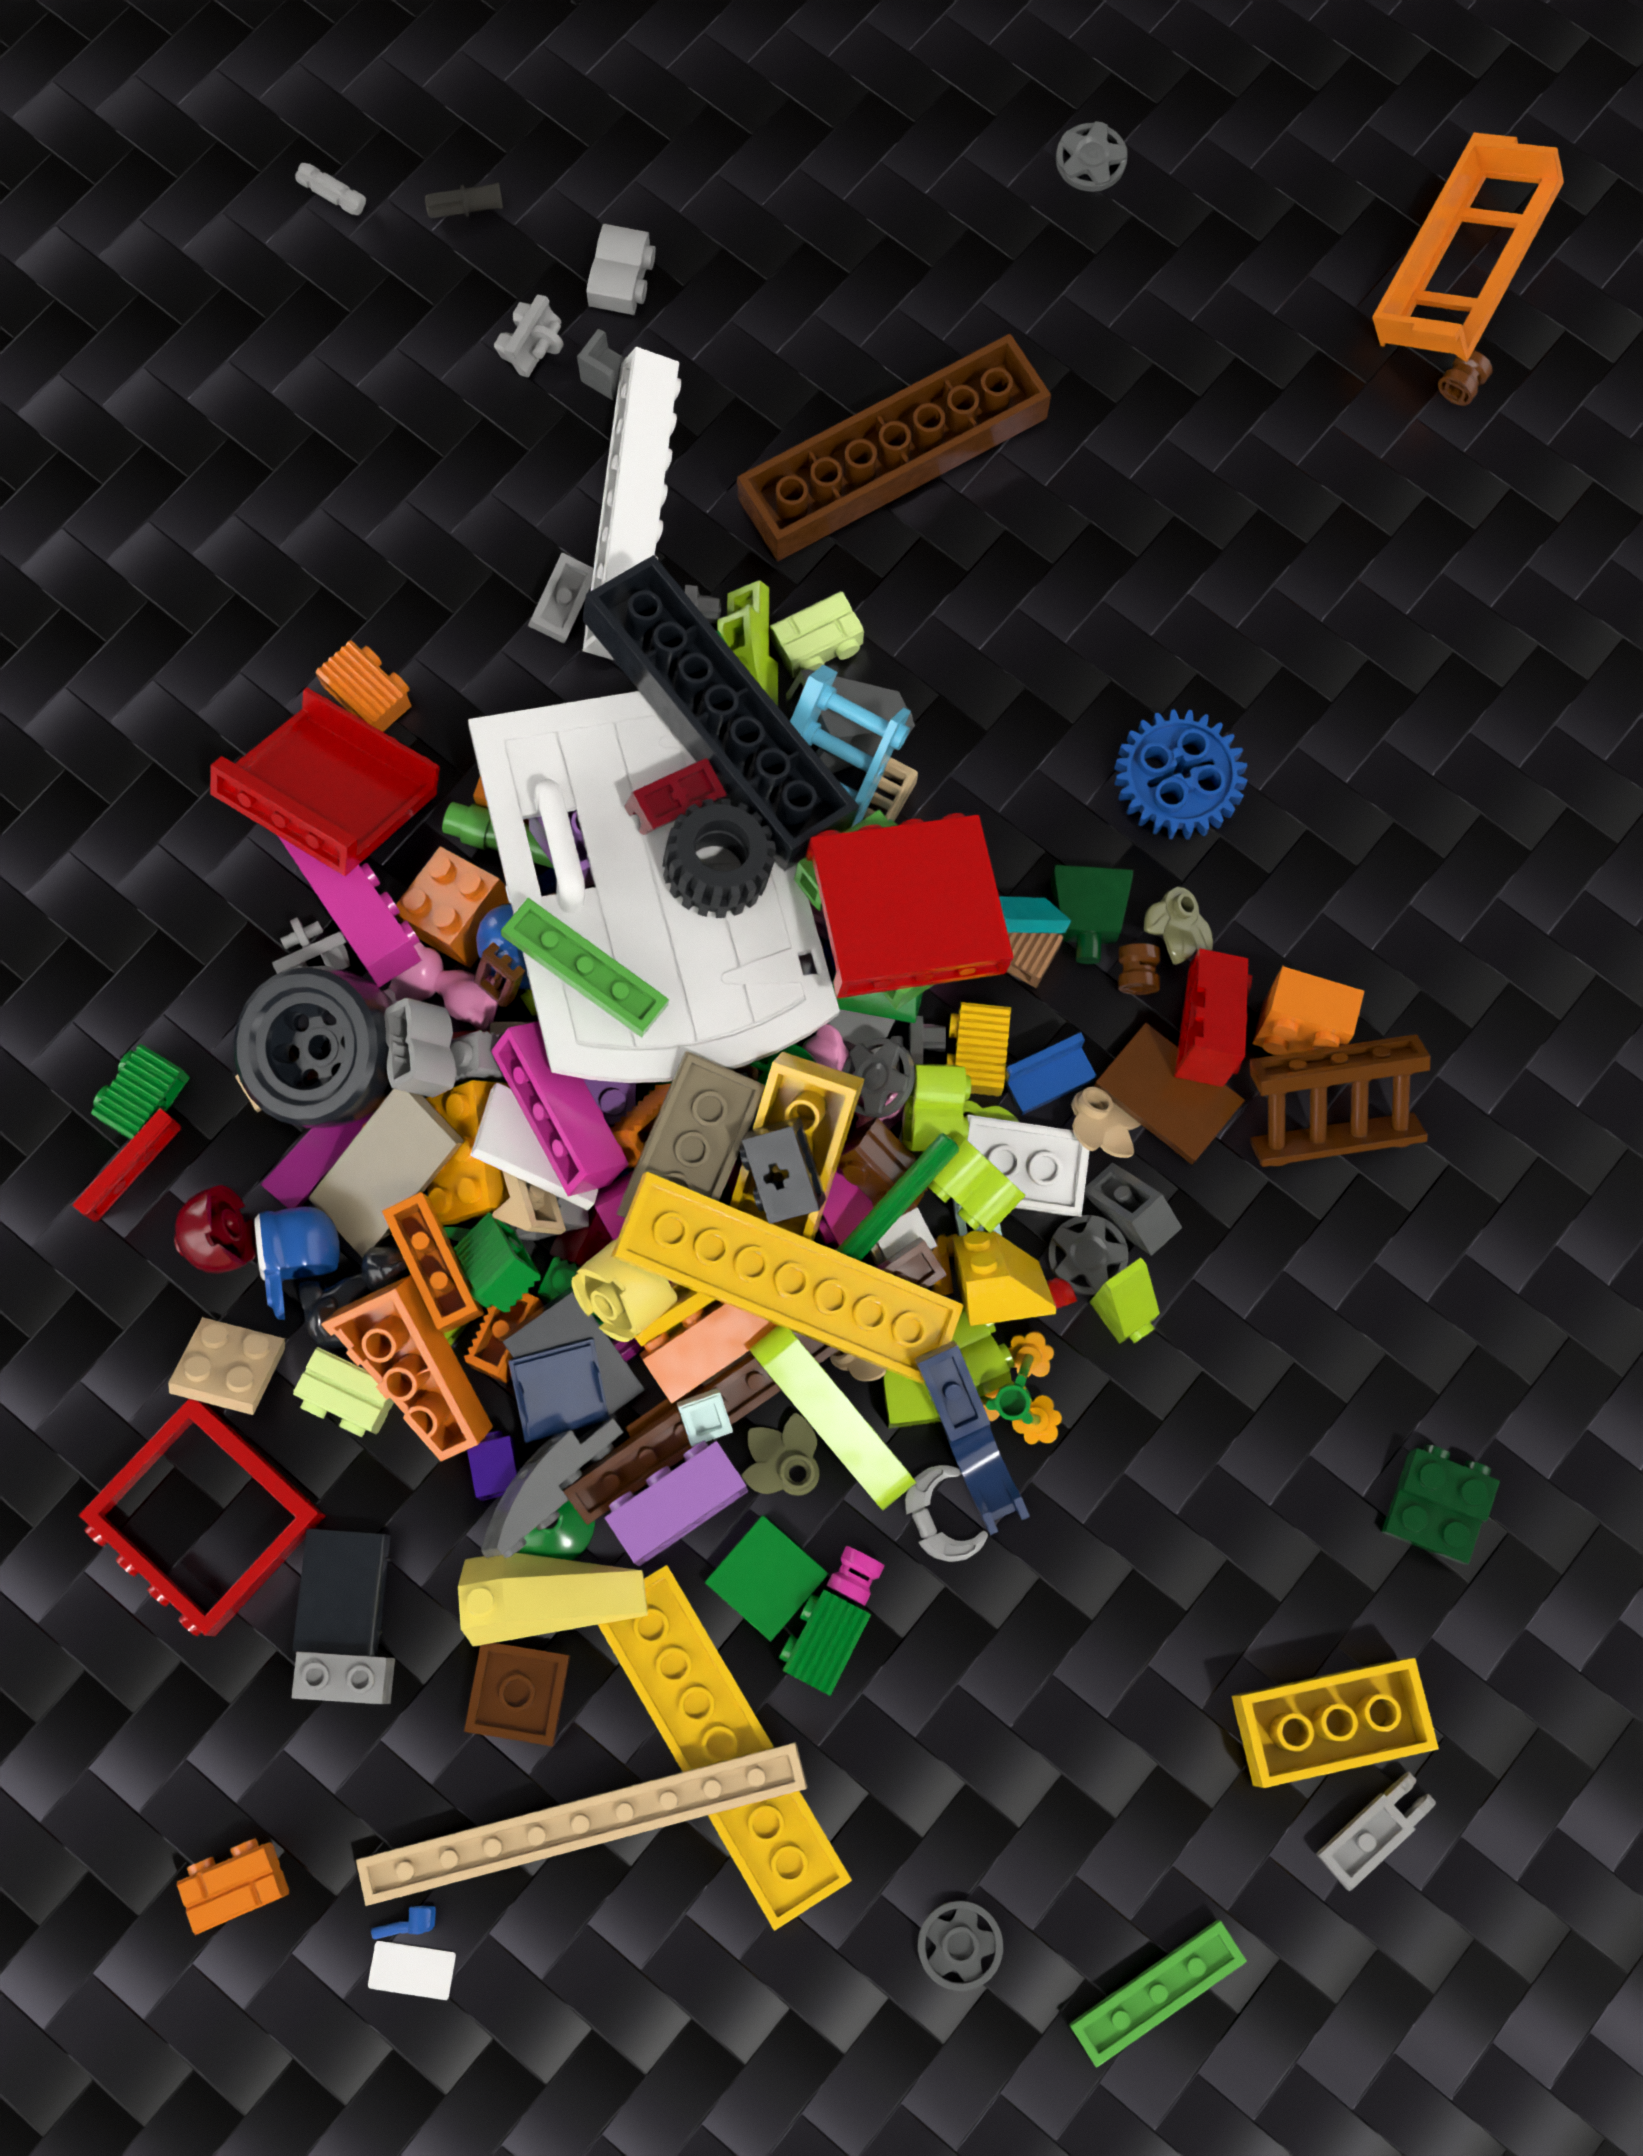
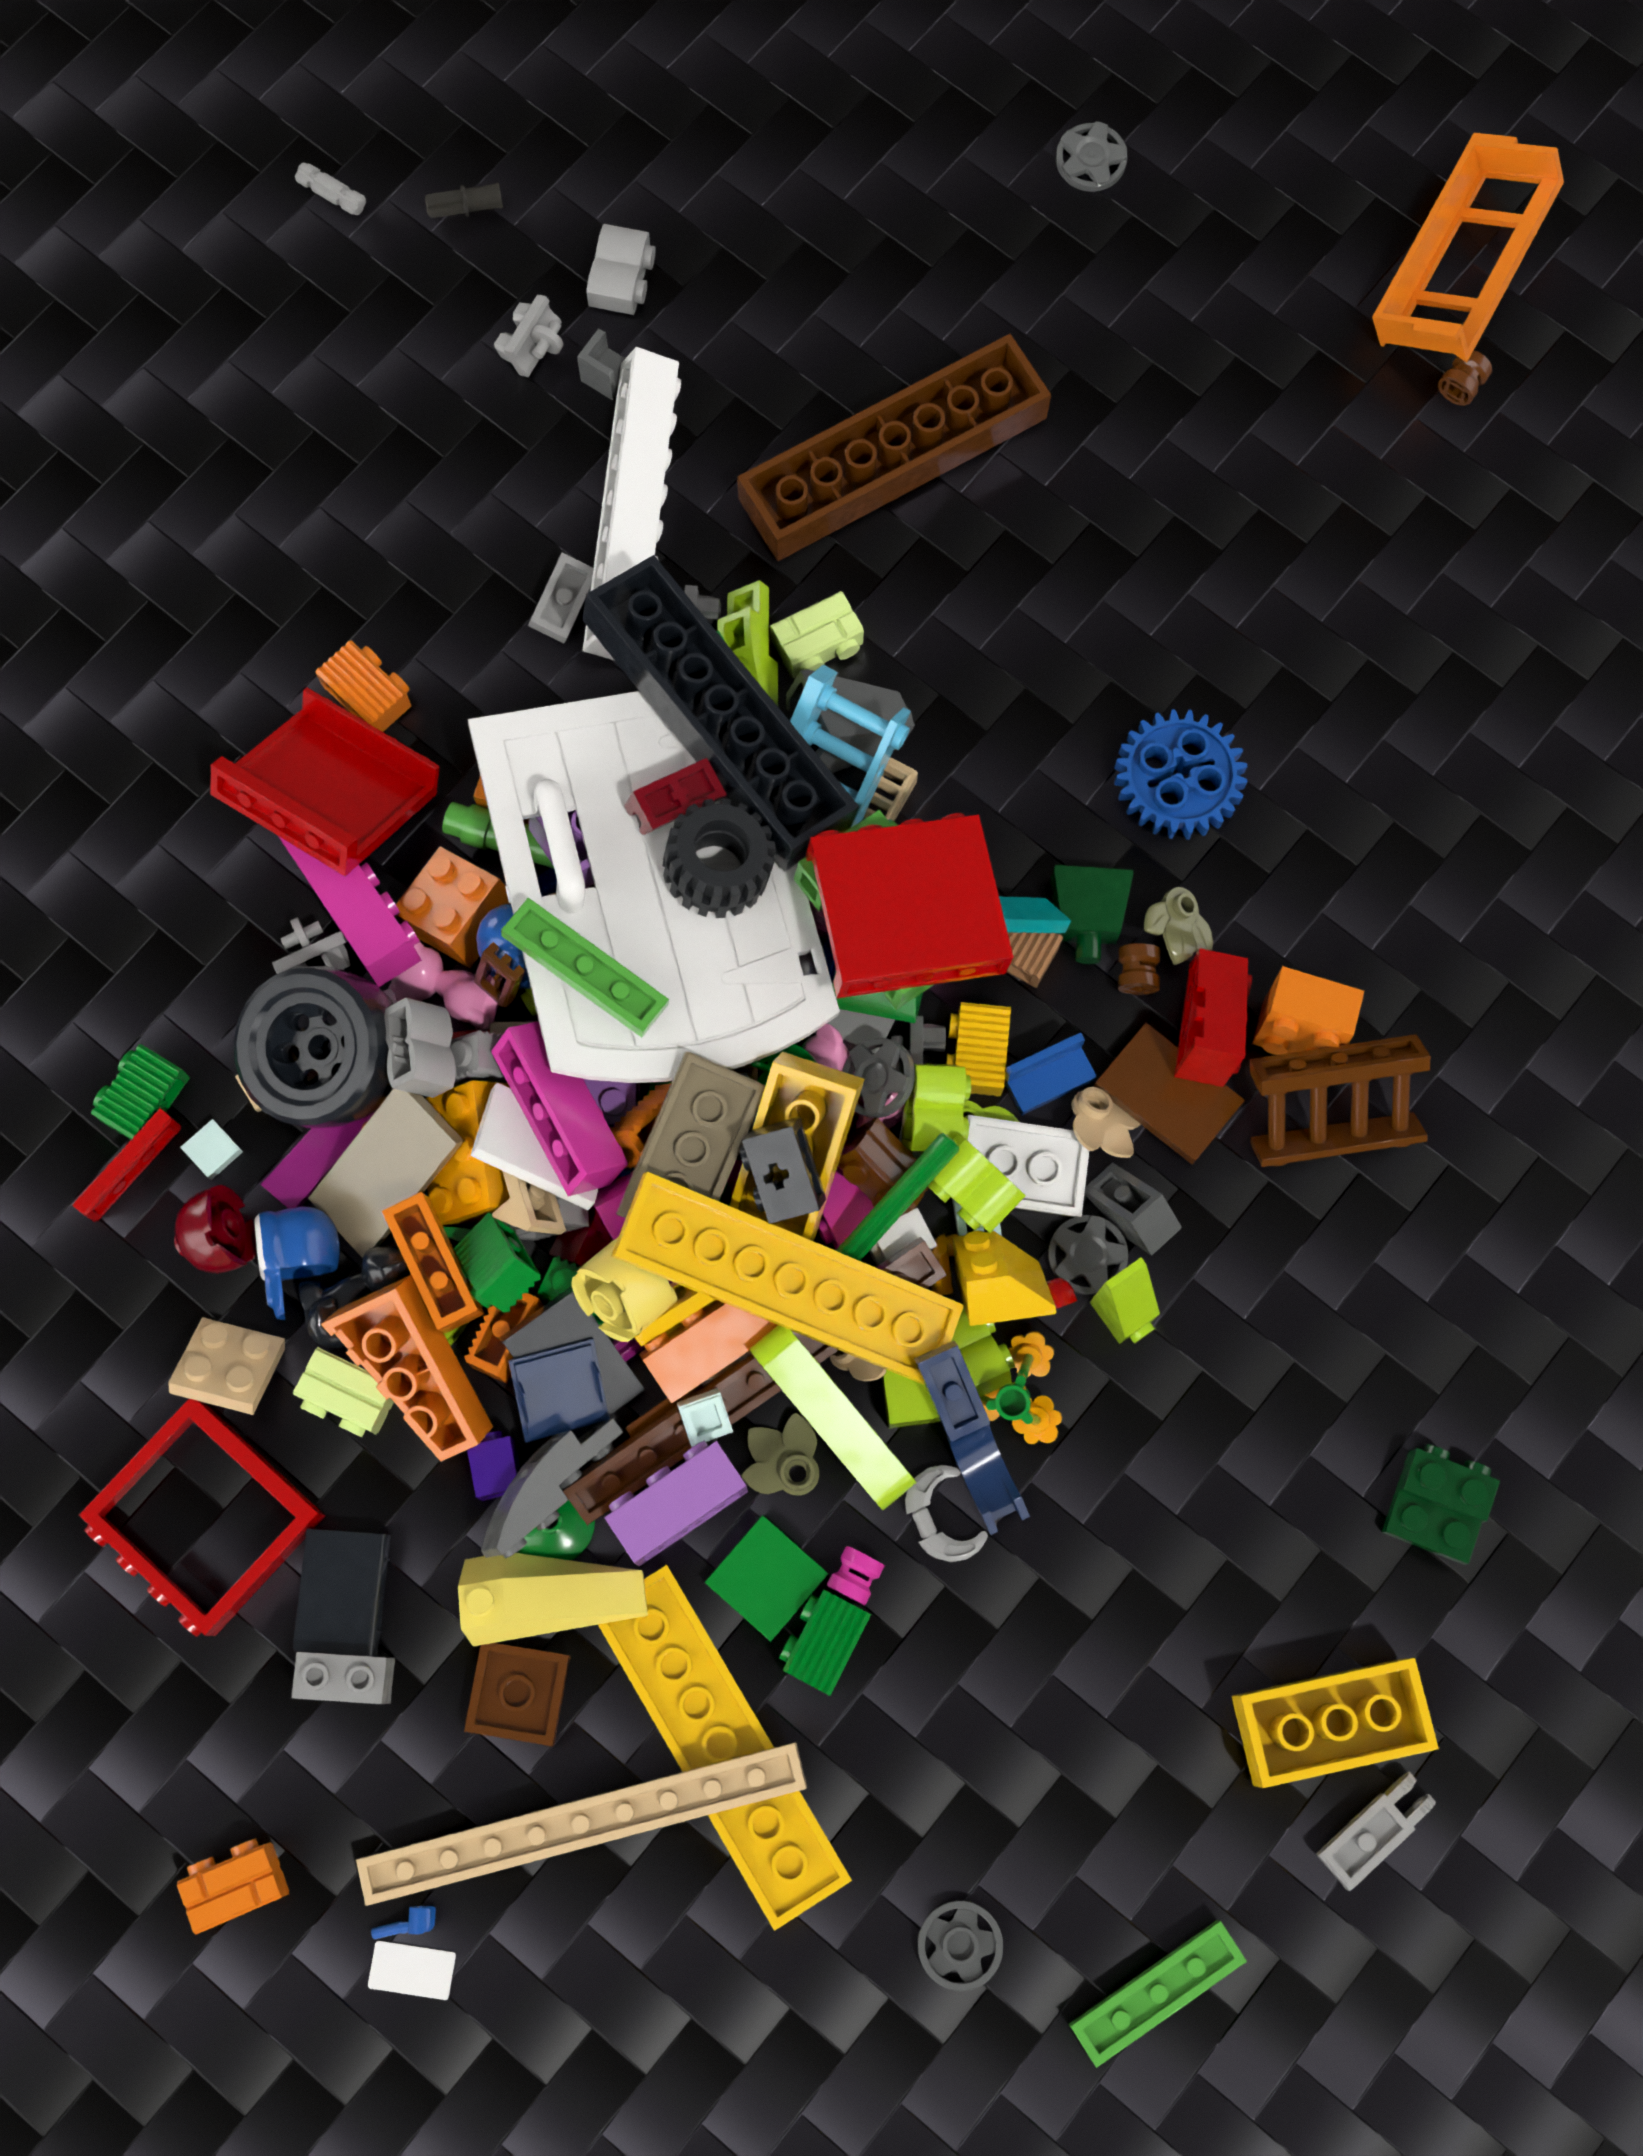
none -> light aqua tile [180,1119,243,1180]

